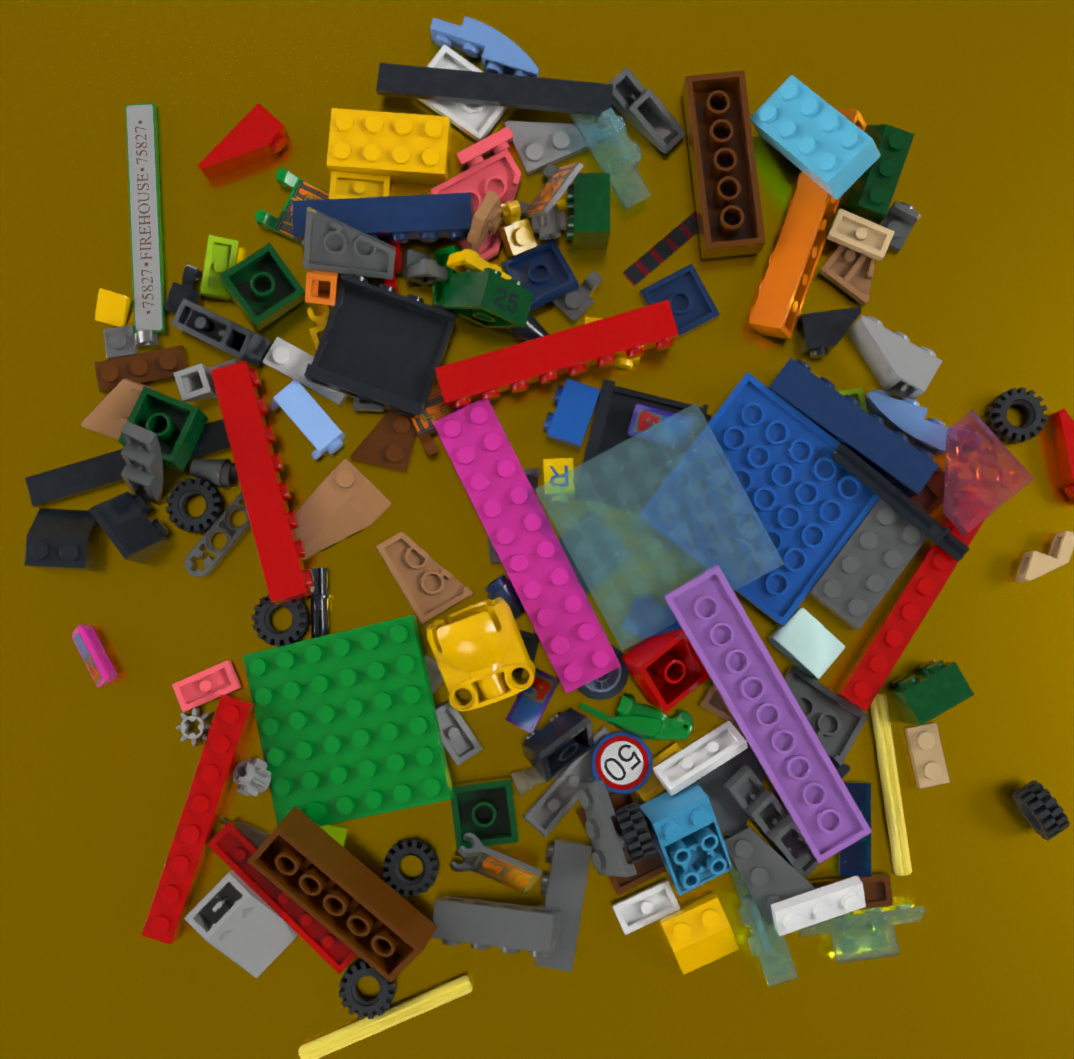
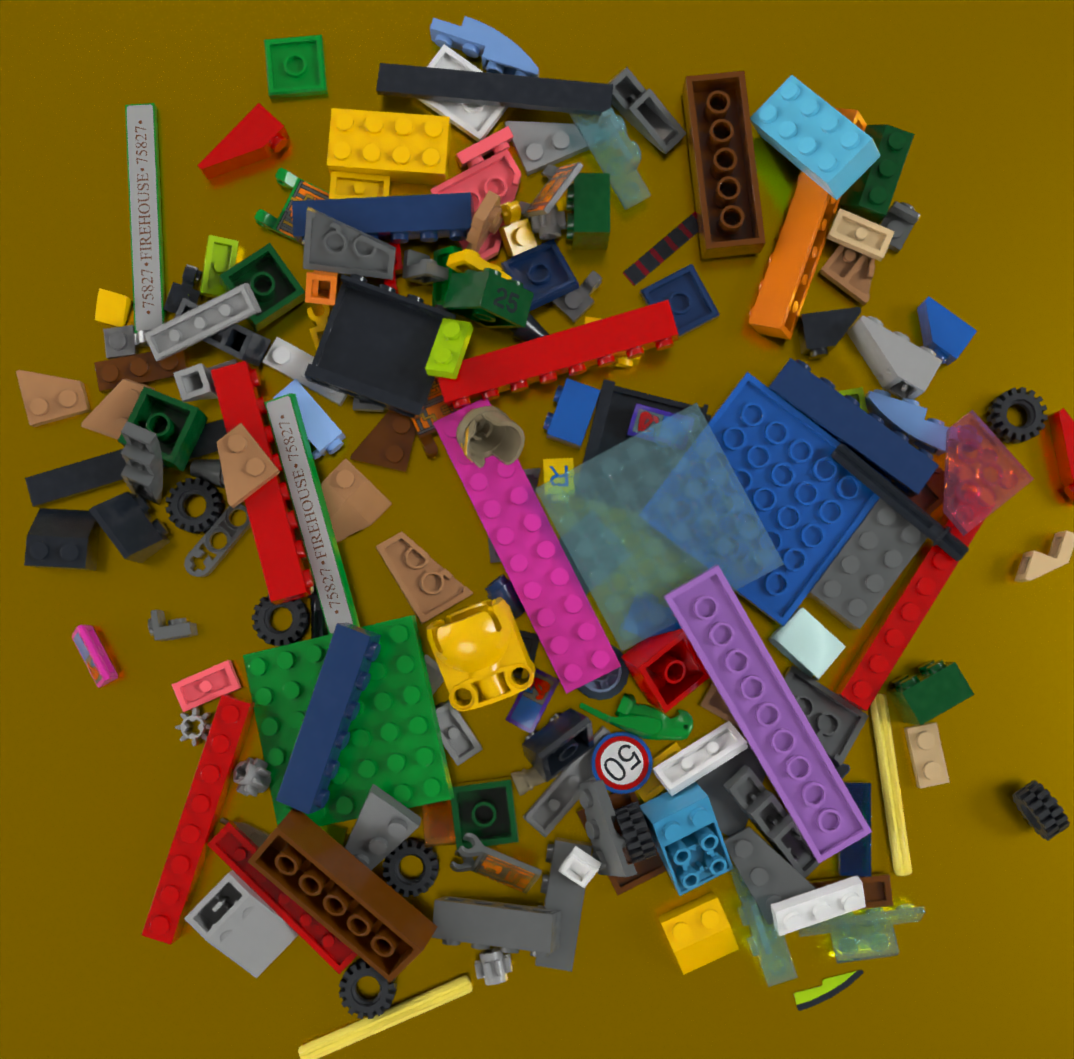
white plate [612,879,681,935] -> none
none -> medium nougat wing [16,370,91,427]
none -> light grey tile [143,283,261,362]
none -> dark grey bracket [148,610,198,642]
none -> medium nougat wing [217,423,280,509]
none -> green tile [264,34,328,99]
none -> light grey tile [264,393,360,635]
none -> dark blue brick [276,623,381,814]
none -> dark grey wing [344,784,422,870]
none -> clear orange plate [421,800,456,847]
none -> lime plate [425,318,473,379]
none -> dark tan helmet [456,406,525,468]
none -> light grey gear [474,947,513,985]
none -> white tile [558,846,602,888]
none -> sticker [794,970,864,1011]
none -> blue slope [917,296,977,365]

